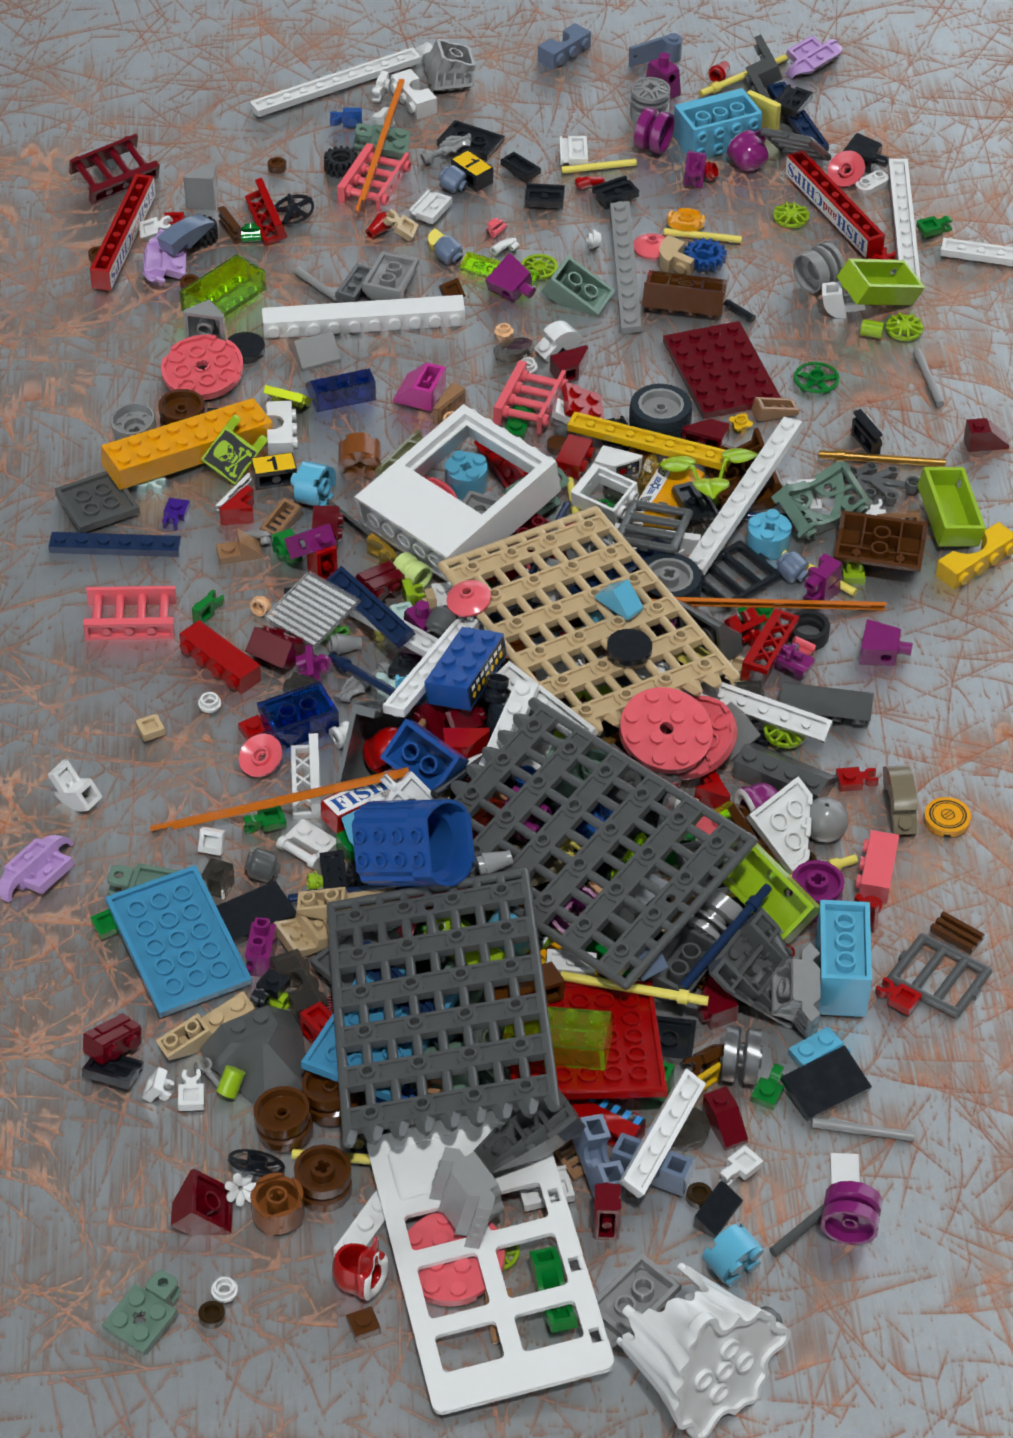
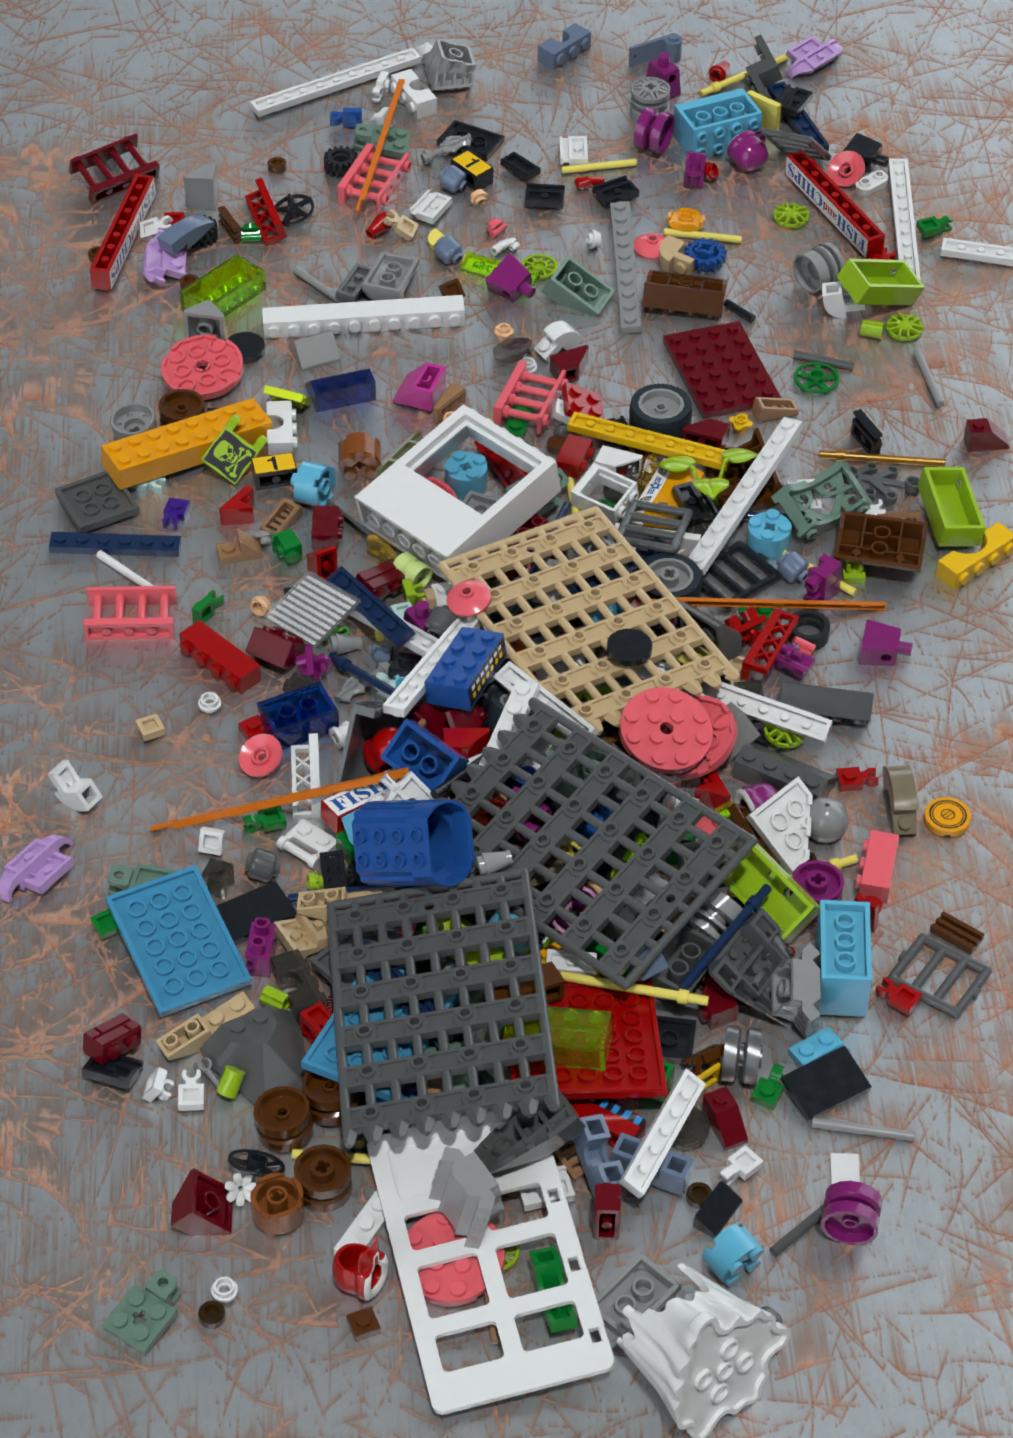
white piece [215,473,252,511] -> none
black plate [250,969,290,1008] -> none
magenta torso [284,524,336,559] -> none
black wheel [483,673,509,704] -> none
medium azure slope [595,579,643,621] -> none
none -> white bar [96,550,154,586]
none -> sand blue tile [371,644,394,665]
none -> light nougat plate [470,189,489,207]
none -> dark grey bar [793,350,855,371]

